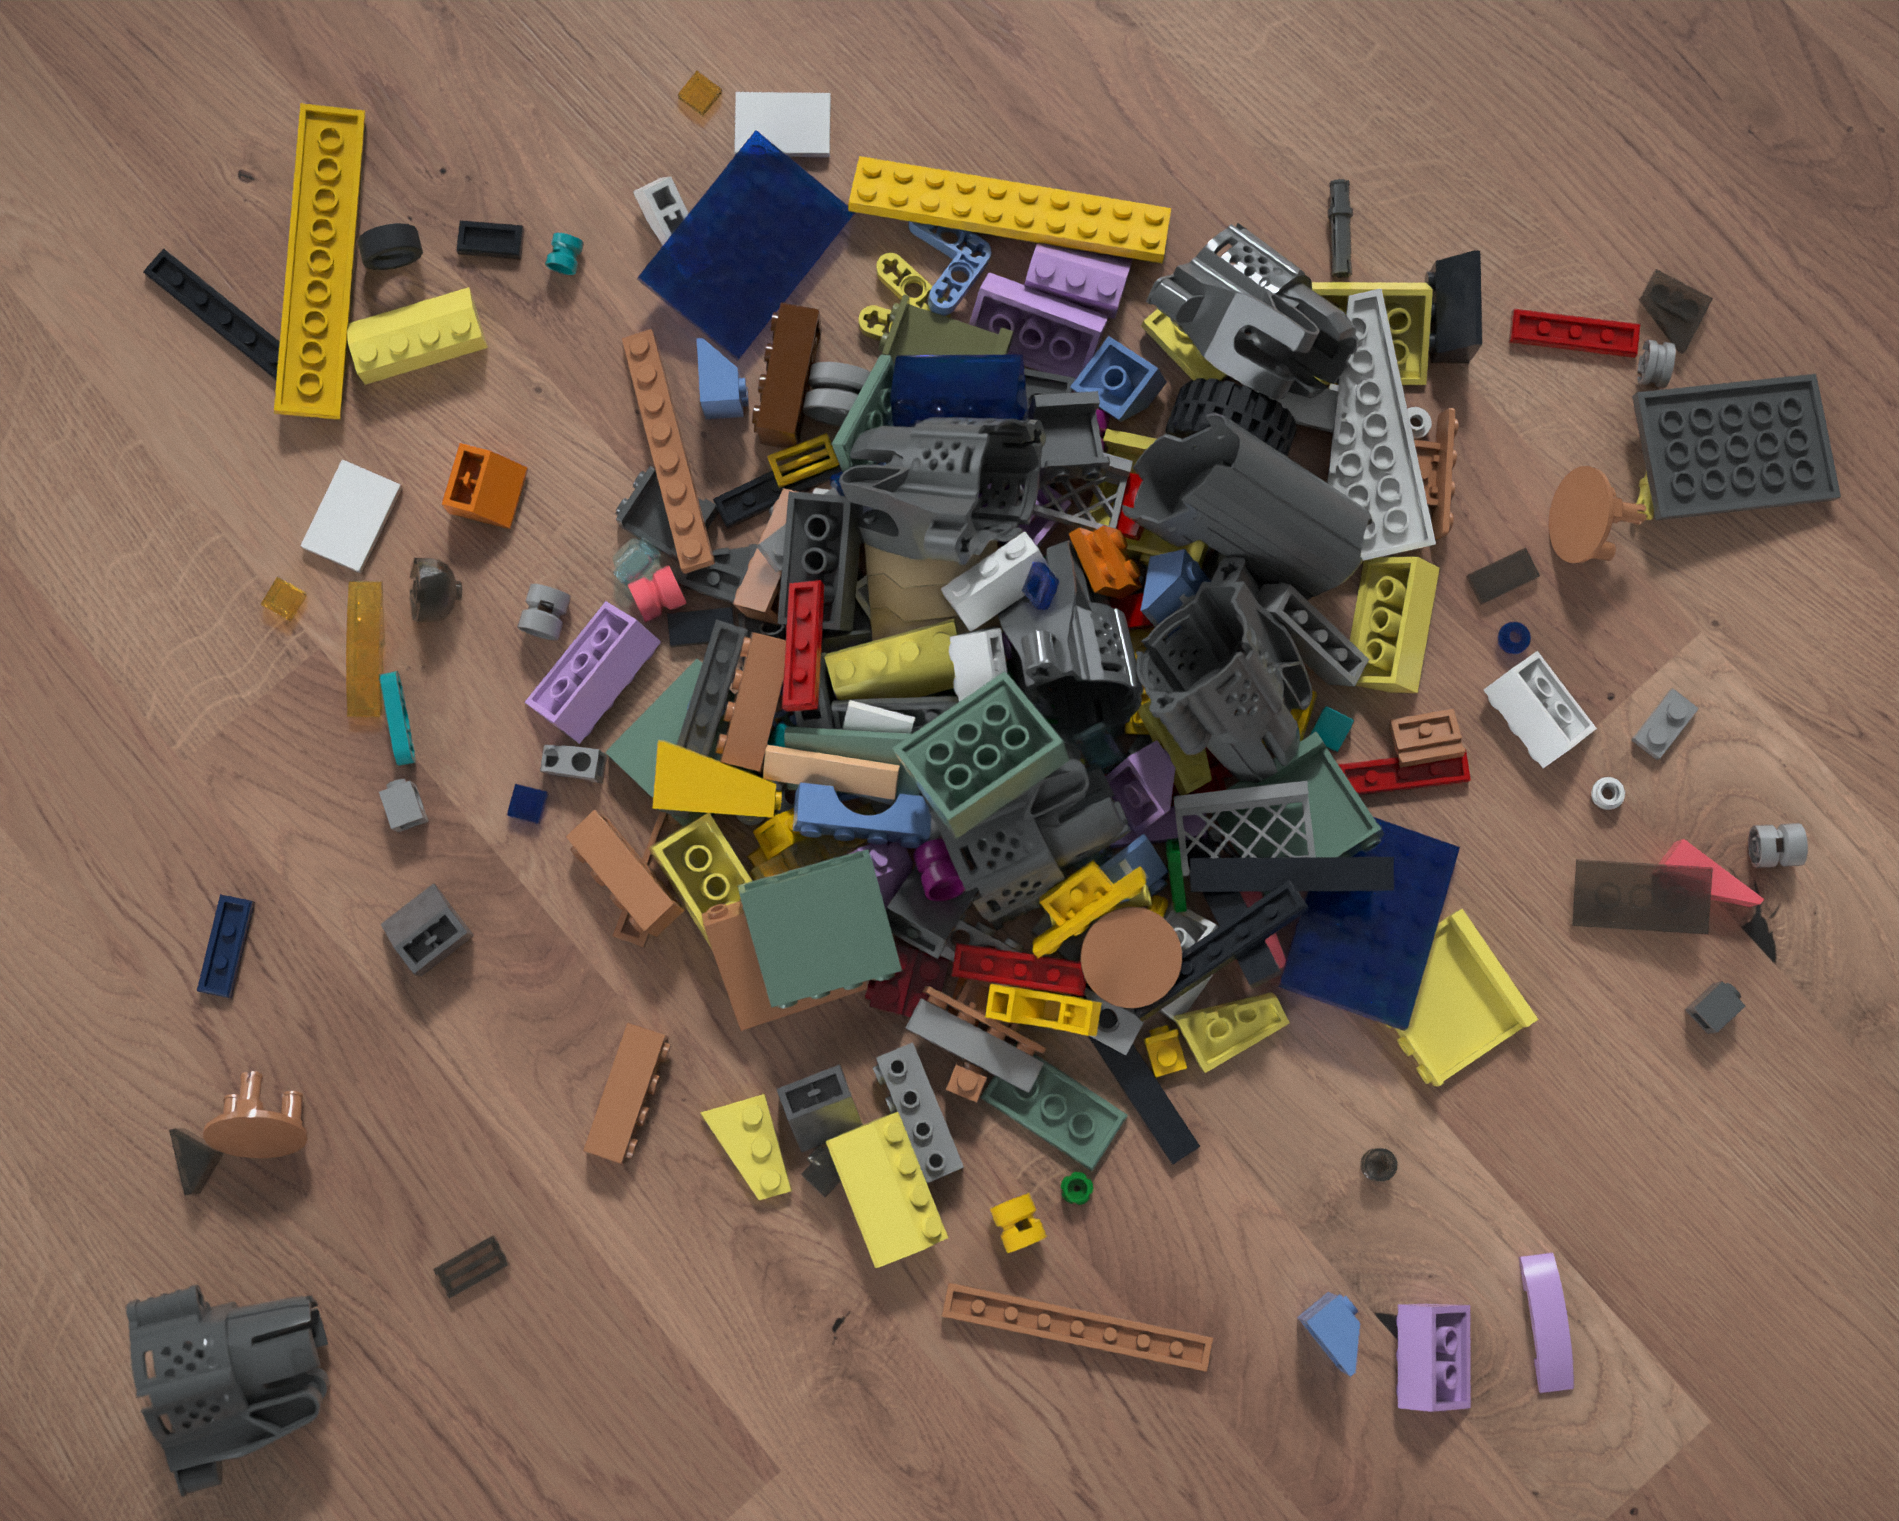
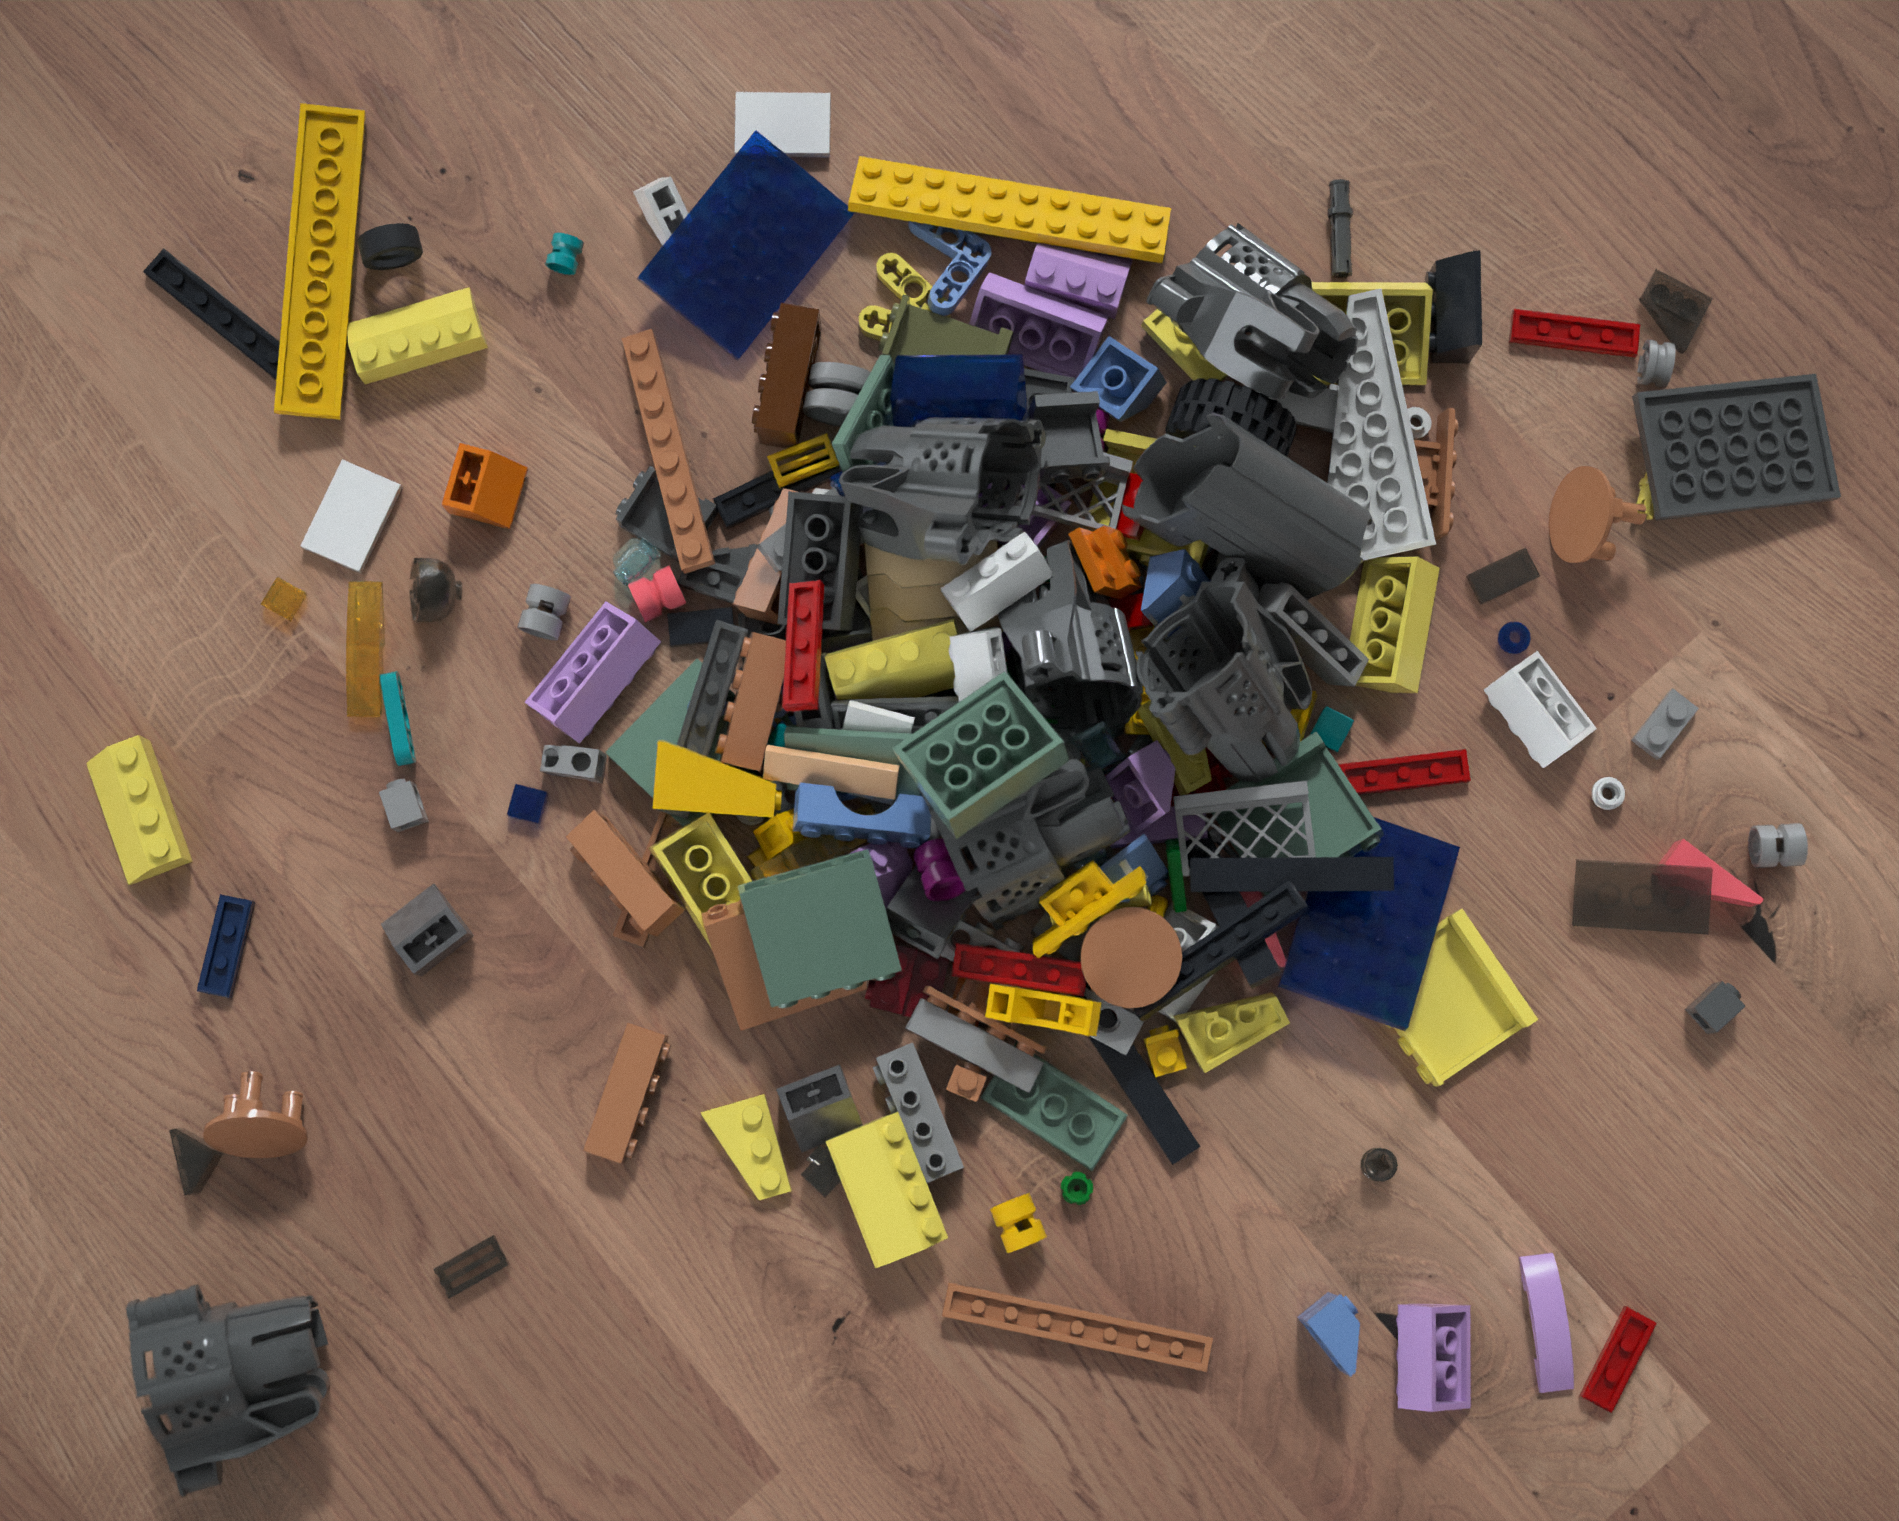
black tile [456,220,524,259] -> none
clear yellow tile [677,70,722,116] -> none
medium blue slope [697,338,749,419] -> none
clear blue plate [1021,562,1060,610] -> none
nougat plate [1389,709,1466,768] -> none
none -> light yellow slope [86,735,193,885]
none -> red tile [1579,1306,1657,1413]

